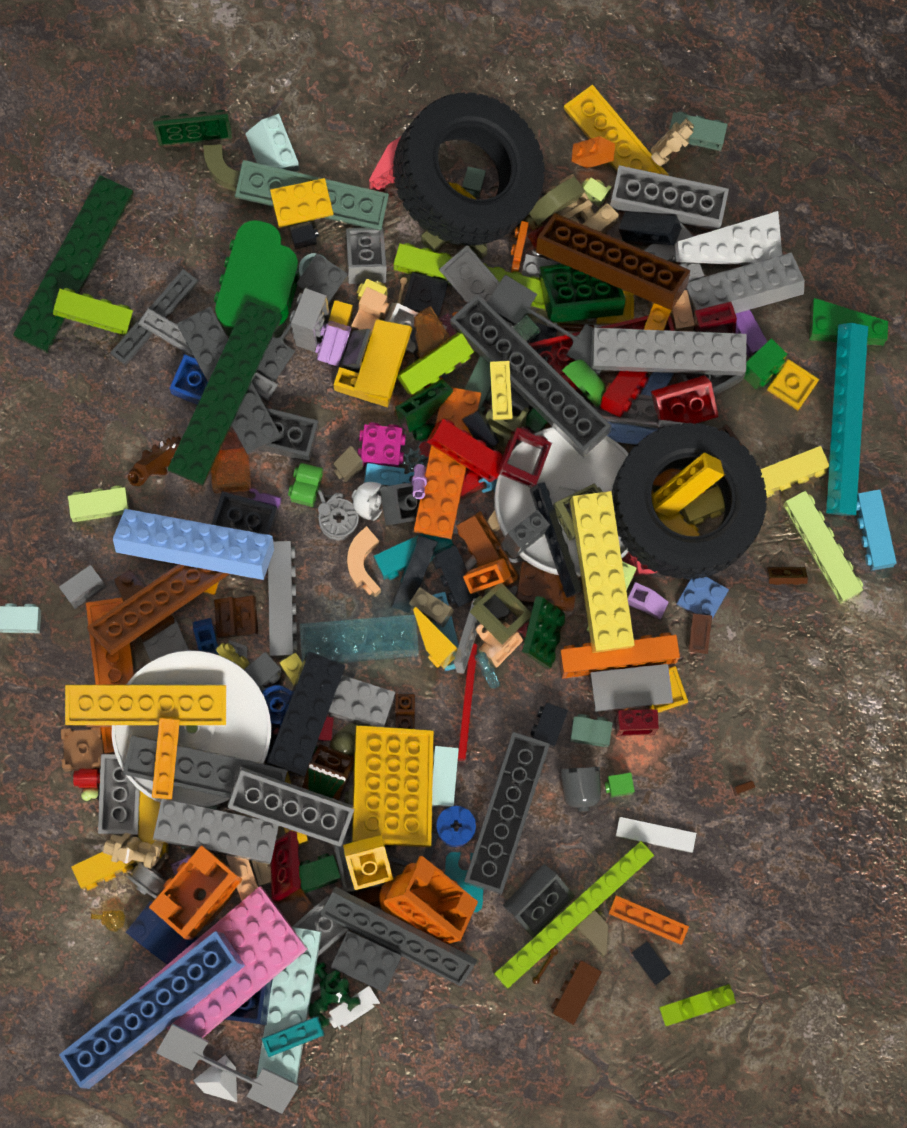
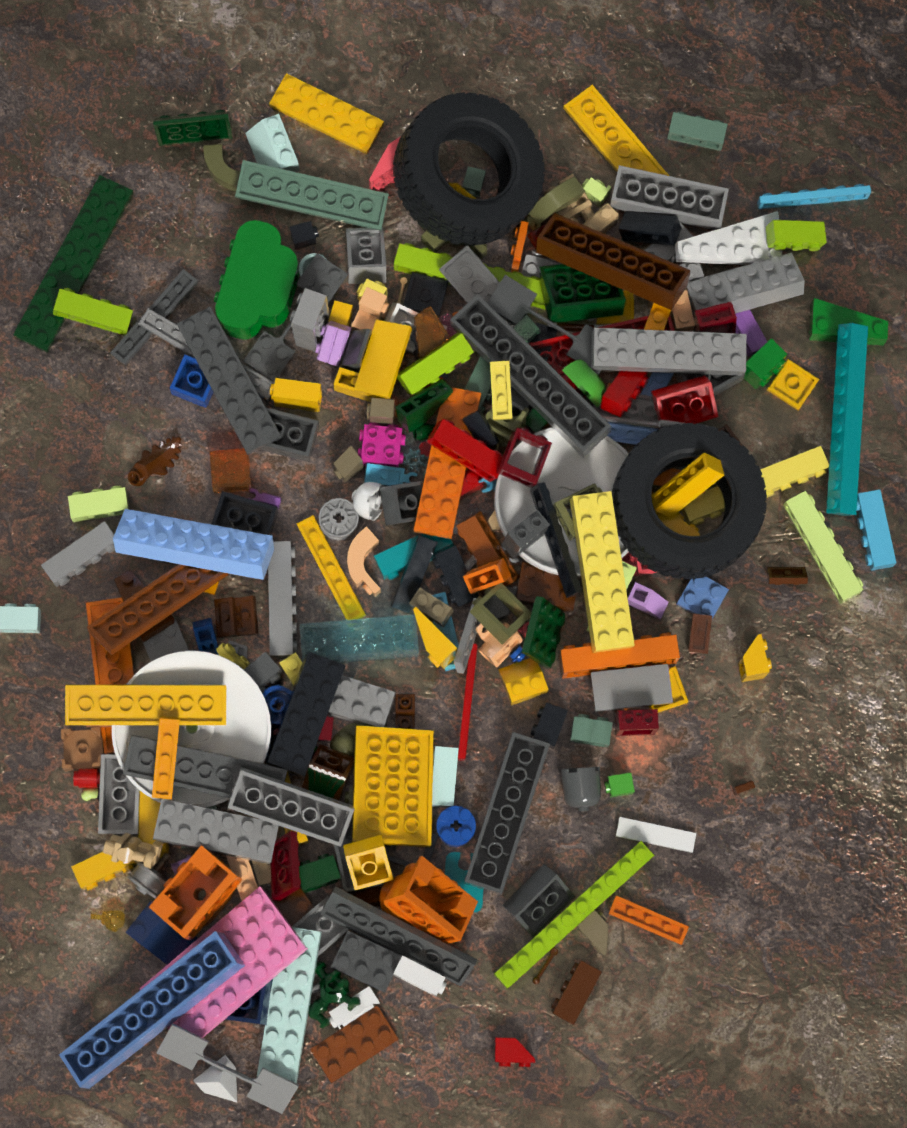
light grey hinge [59,565,106,609] -> none
dark green plate [167,300,282,486] -> none
teal tile [261,1016,325,1058] -> none
yellow plate [270,178,334,227] -> none
bright green brick [288,463,323,507] -> none
light grey piece [318,490,344,516] -> none
lavender pin [412,464,427,499] -> none
clear light blue axle [474,652,500,689] -> none
orange brick [571,136,615,168] -> none
black tile [631,941,671,985] -> none
tan hips [651,118,694,166] -> none
lime arch [659,984,736,1026] -> none
none -> light grey brick [41,521,115,587]
none -> yellow plate [269,73,384,154]
none -> yellow brick [270,378,322,412]
none -> yellow tile [296,515,366,624]
none -> dark orange plate [310,1006,399,1084]
none -> dark tan brick [367,398,395,427]
none -> white window [393,955,447,997]
none -> red slope [494,1038,535,1067]
none -> yellow slope [498,658,548,706]
none -> blue plate [509,645,526,662]
none -> yellow slope [738,634,772,682]
none -> medium azure plate [757,184,871,210]
none -> lime brick [765,220,827,251]

